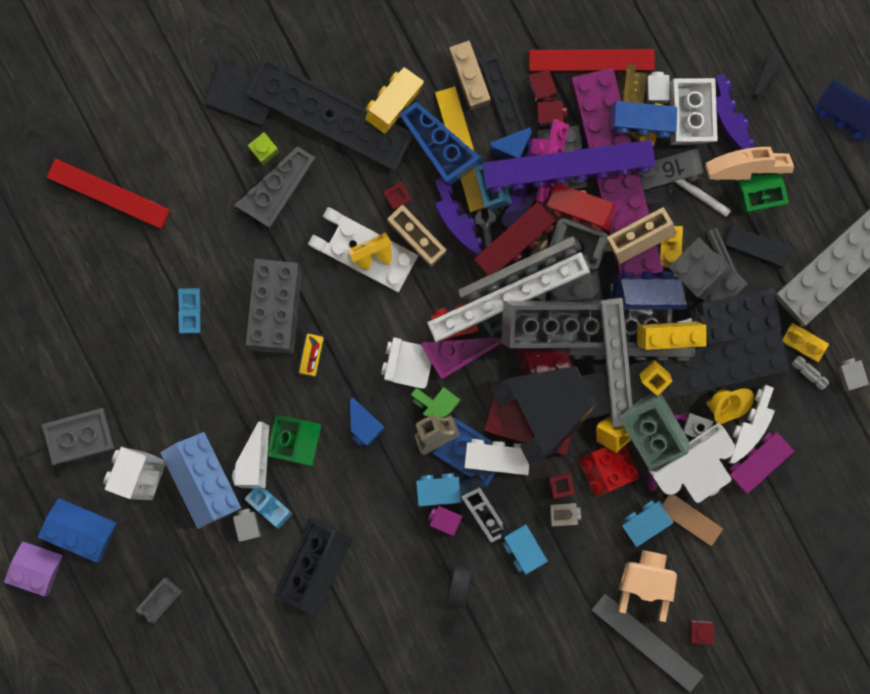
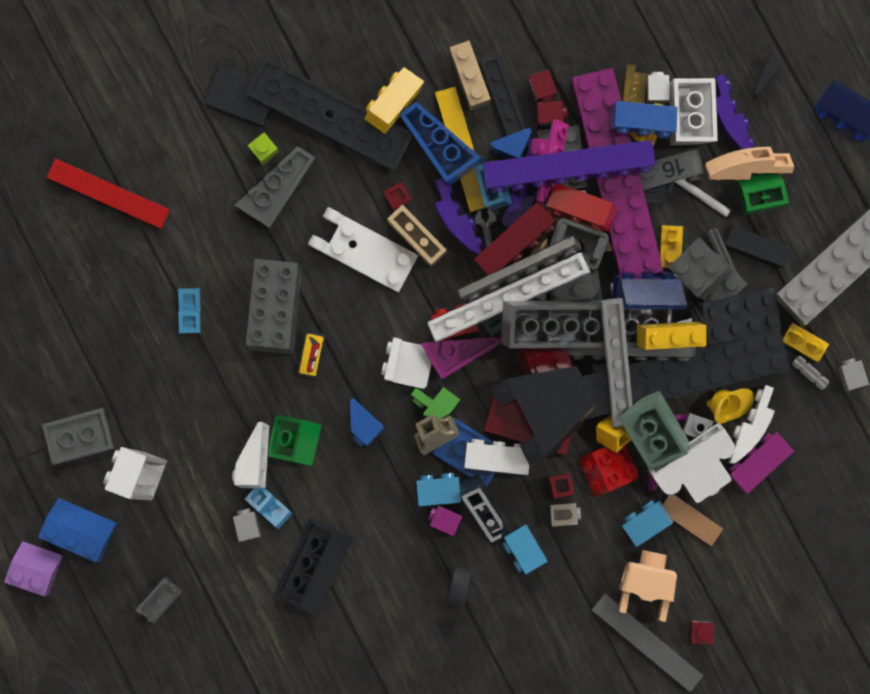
medium blue brick [160,432,241,529] -> none
yellow tile [348,232,392,270] -> none
red tile [529,49,655,72] -> none
tan brick [607,207,676,264] -> none
yellow brick [639,360,672,396] -> none

